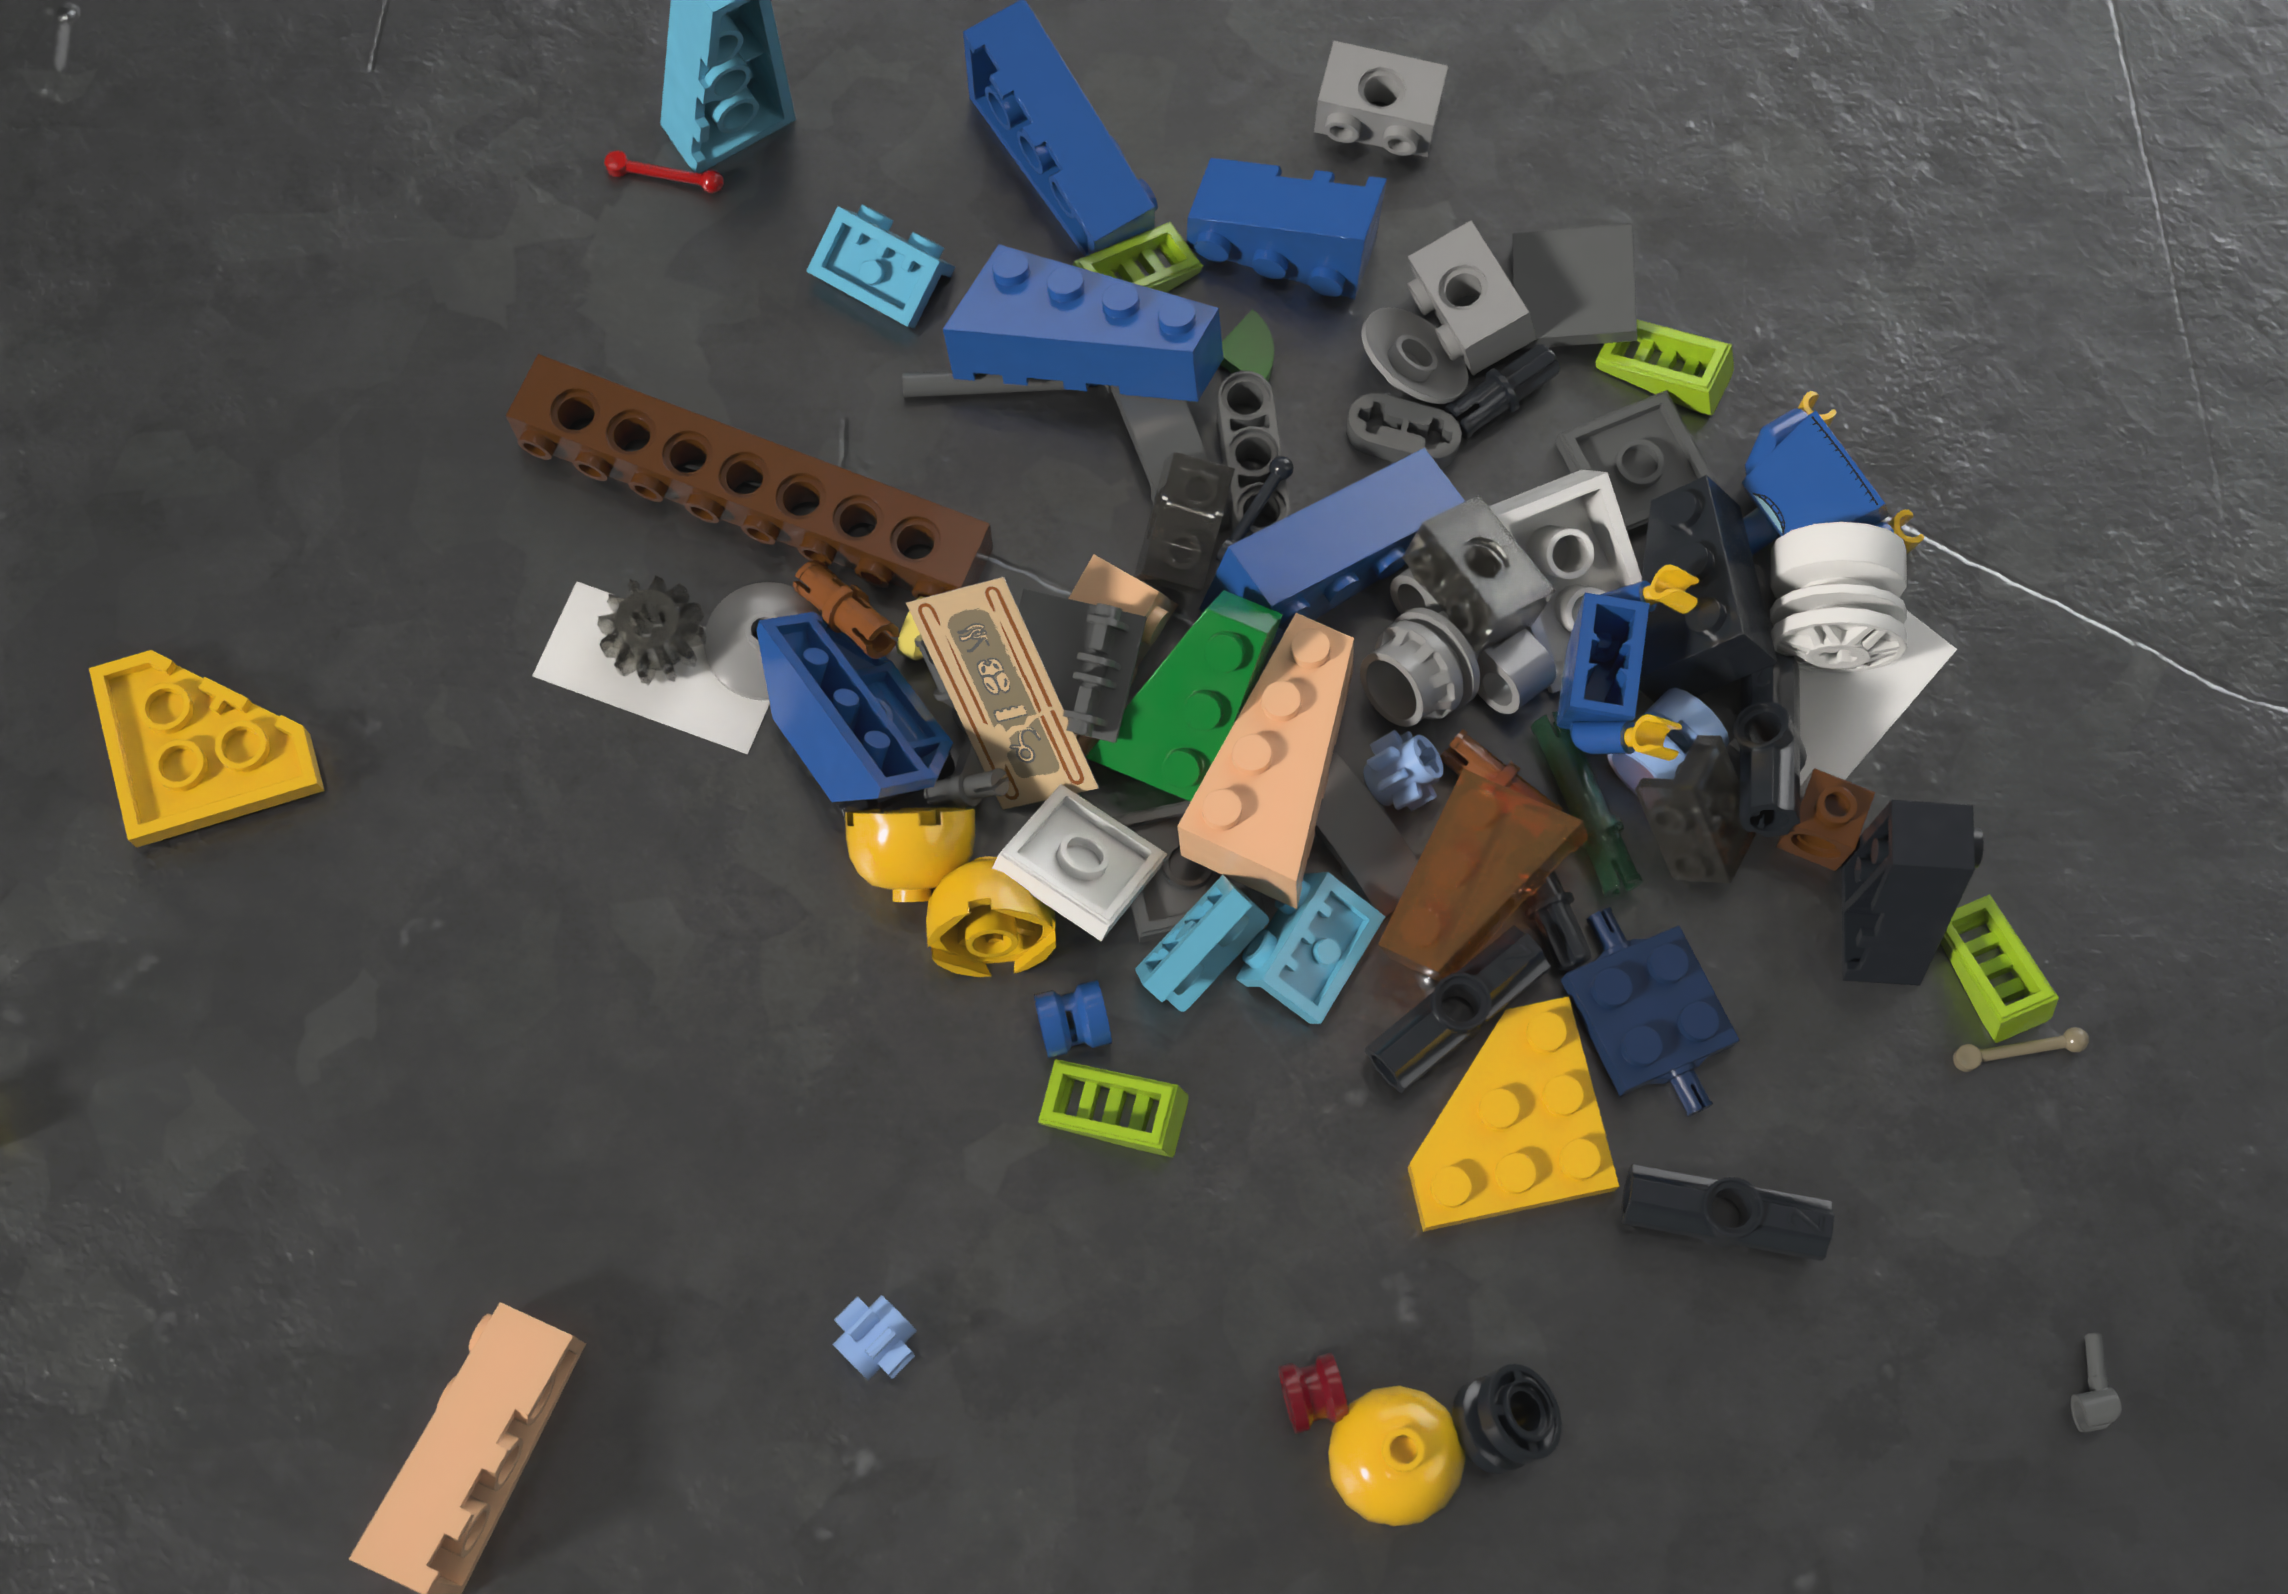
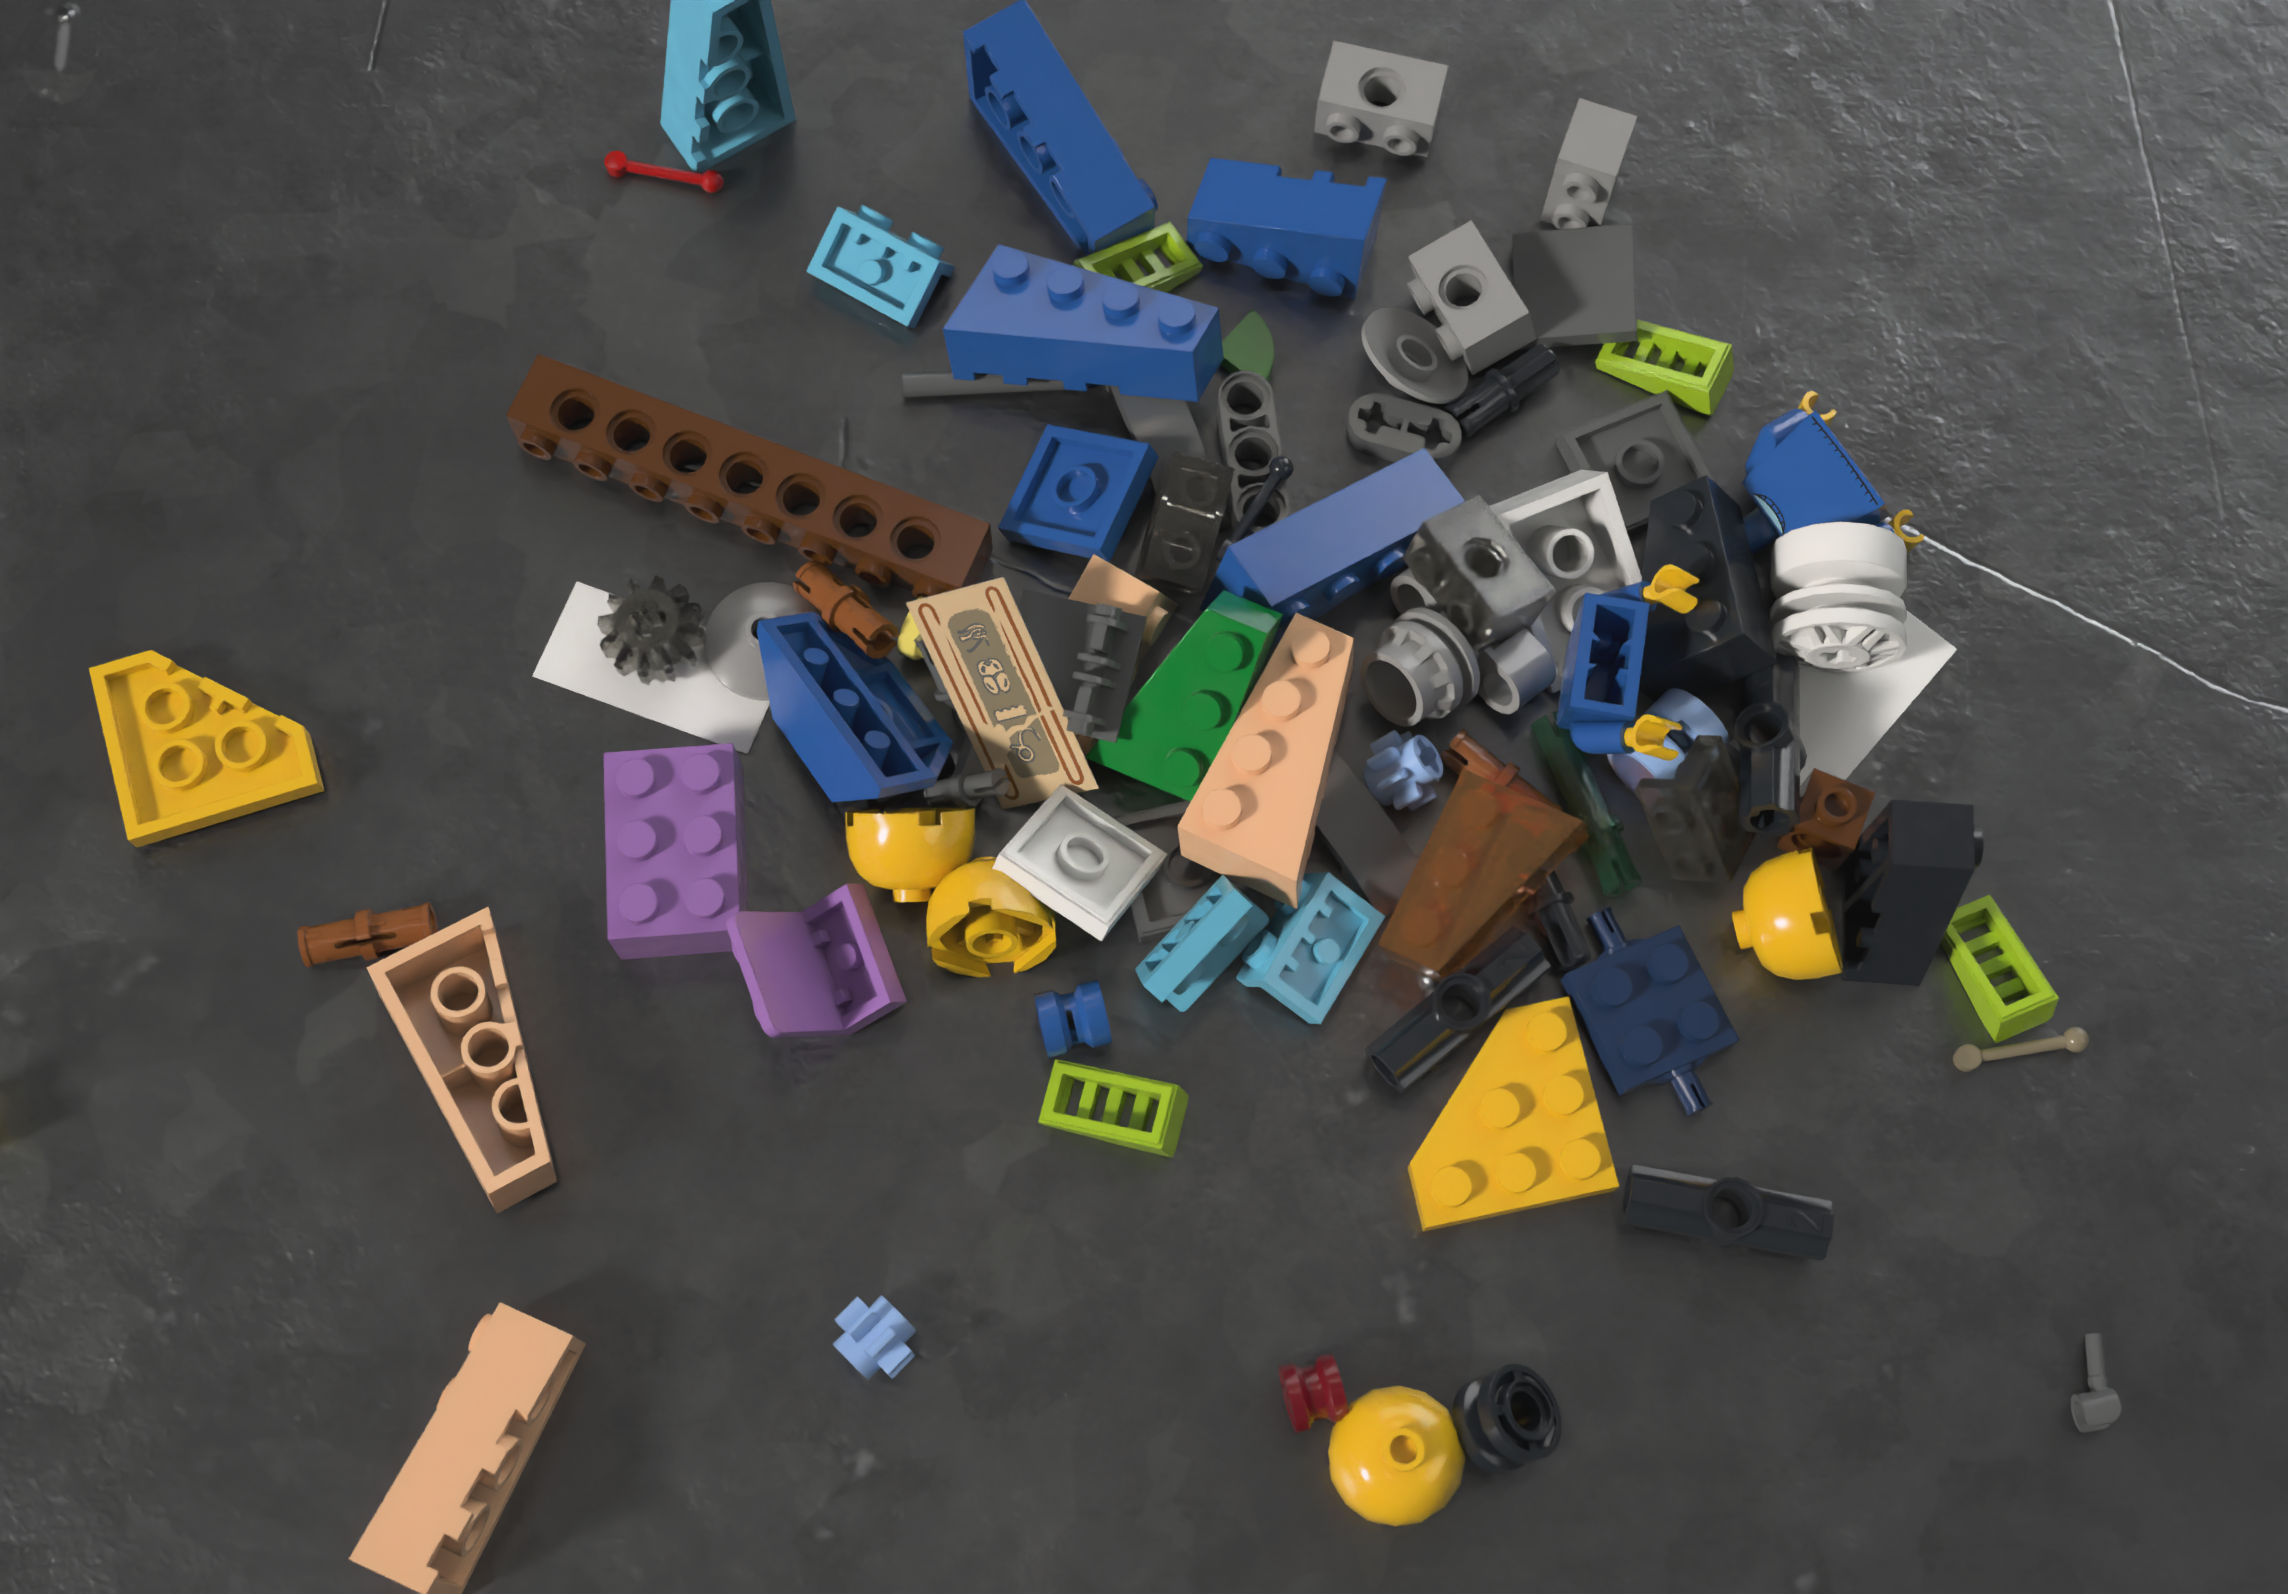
none -> dark orange pin [298,902,438,968]
none -> light nougat wedge [367,906,557,1214]
none -> medium lavender brick [603,743,749,960]
none -> medium lavender bracket [726,883,907,1038]
none -> blue plate [998,424,1159,562]
none -> light grey brick [1540,98,1637,229]
none -> yellow cylinder [1732,848,1843,980]

